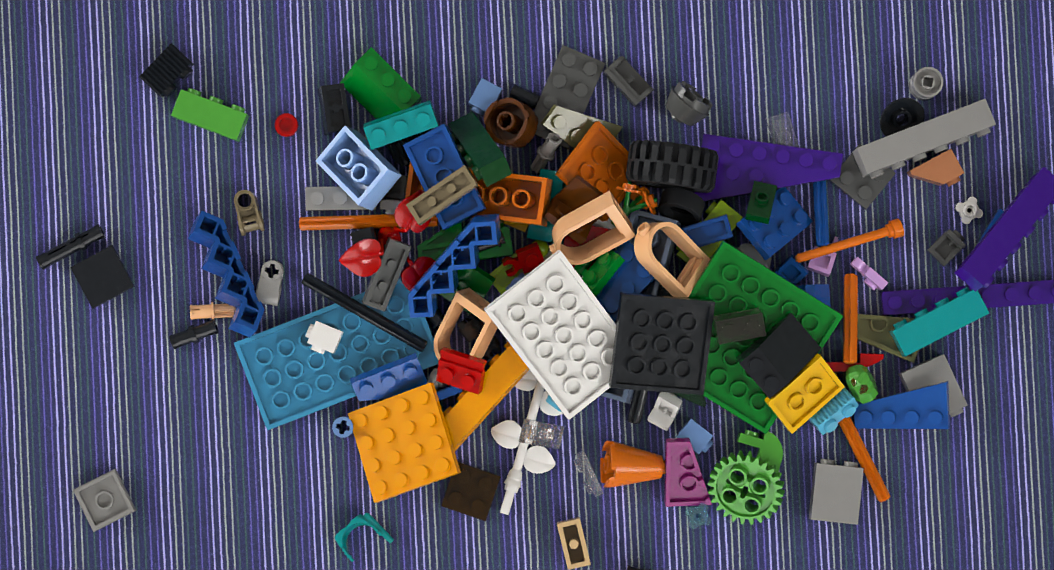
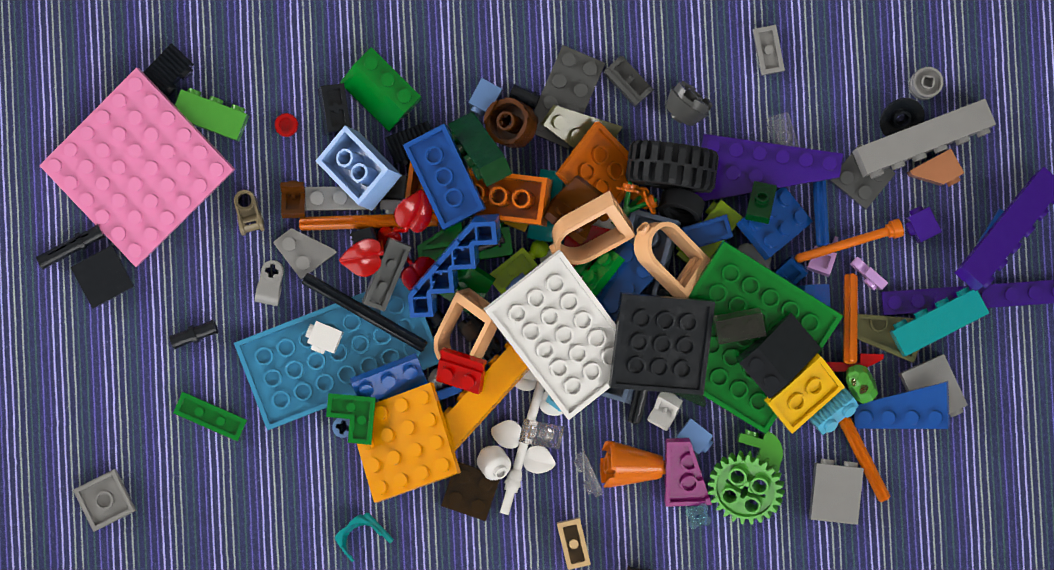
blue brick [188,211,264,338] -> none
light nougat axle [190,302,236,320] -> none
teal brick [363,100,438,150] -> none
dark tan plate [406,165,479,225] -> none
red plate [501,242,544,277] -> none
light grey axle [531,133,562,173] -> none
dark grey bracket [927,229,966,267] -> none
white plate [955,197,983,224] -> none
none -> bright pink plate [39,68,235,267]
none -> green plate [173,392,248,441]
none -> light grey wing [273,228,337,280]
none -> reddish brown bracket [280,180,306,218]
none -> green plate [326,393,376,445]
none -> white head [477,446,511,480]
none -> light grey plate [752,25,785,76]
none -> dark purple brick [905,205,942,243]

